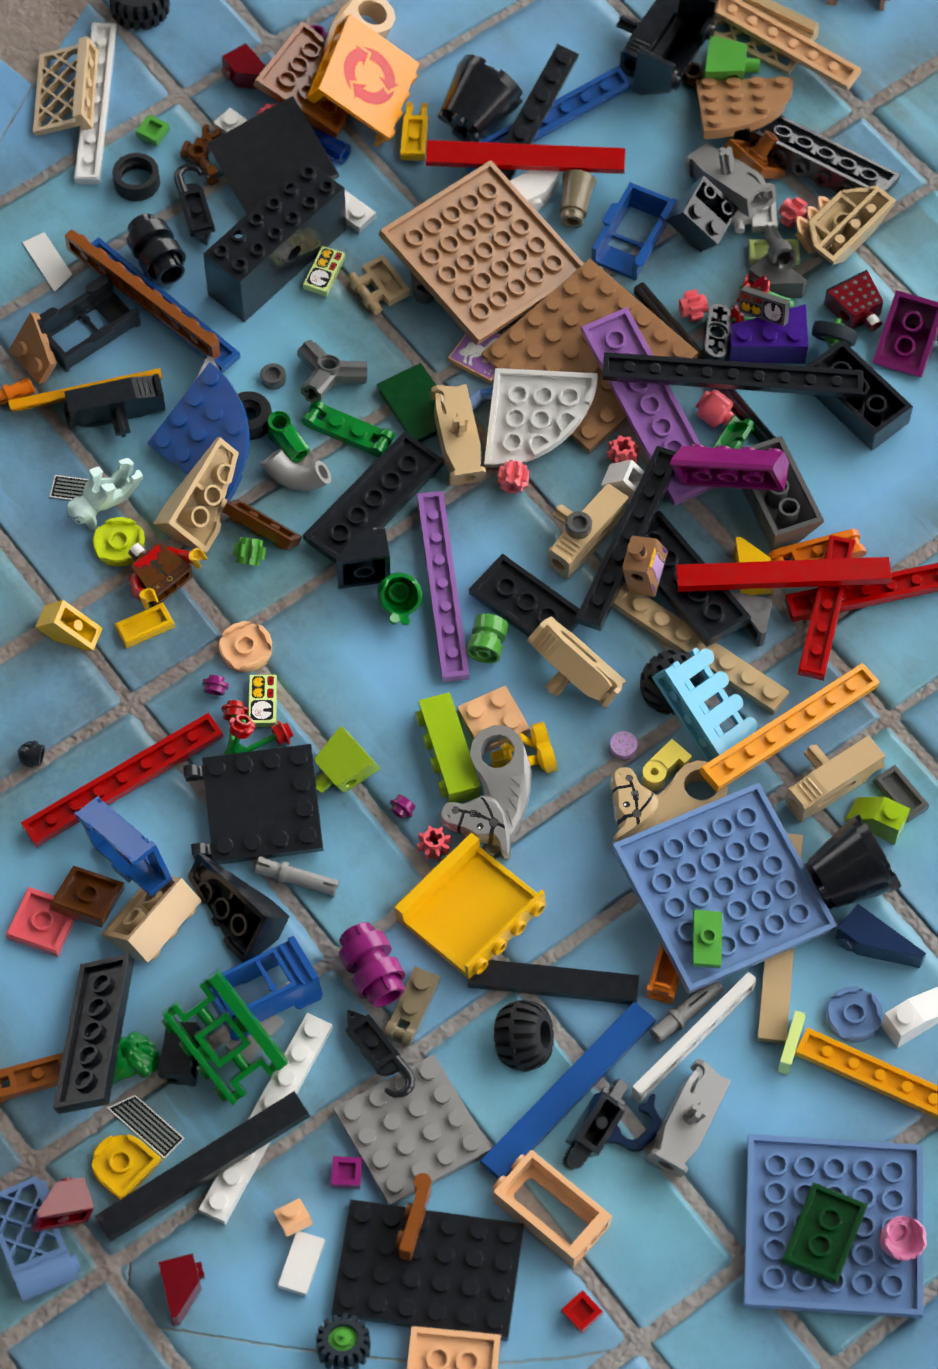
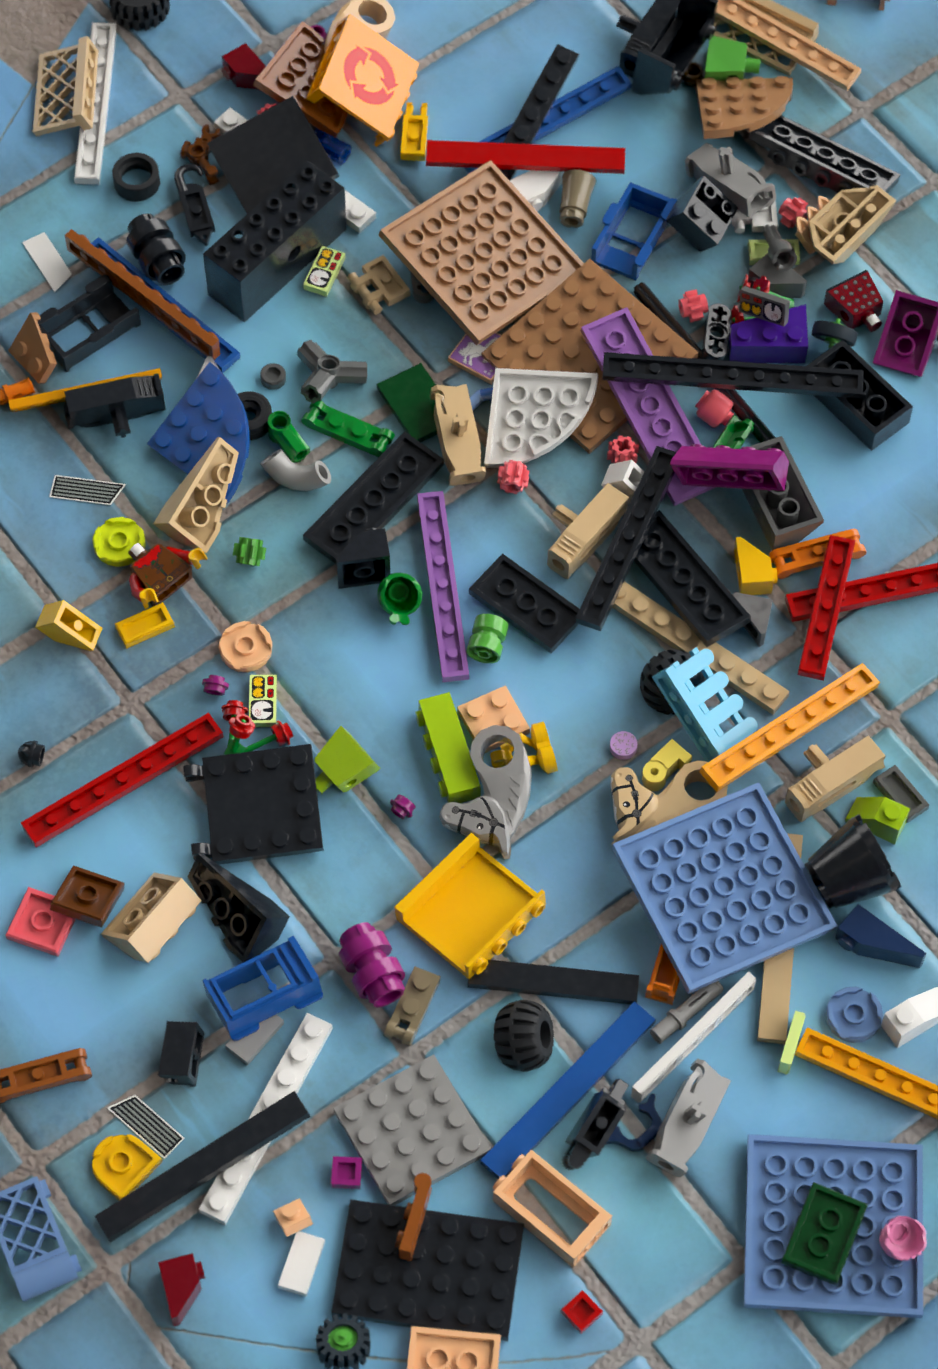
slope [31,1177,94,1232] -> none
black plate [53,954,135,1114] -> none
light aqua animal [67,458,143,531] -> none
blue piece [74,796,172,896] -> none
green hair [112,1031,159,1085] -> none
bright green plate [135,114,170,147] -> none
green fence [161,969,288,1106] -> none
reddish brown plate [223,499,303,550] -> none
light grey pin [255,856,340,897] -> none
black plate [345,1010,416,1098] -> none
coral gear [417,826,451,861] -> none
black cone [438,54,523,142] -> none
tan piece [527,616,626,709] -> none
dark grey tile [565,511,592,539] -> none
medium nougat torso [622,536,668,597] -> none
red tile [676,557,892,592] -> none
bright green plate [692,909,722,969] -> none
dark orange plate [724,130,786,180] -> none

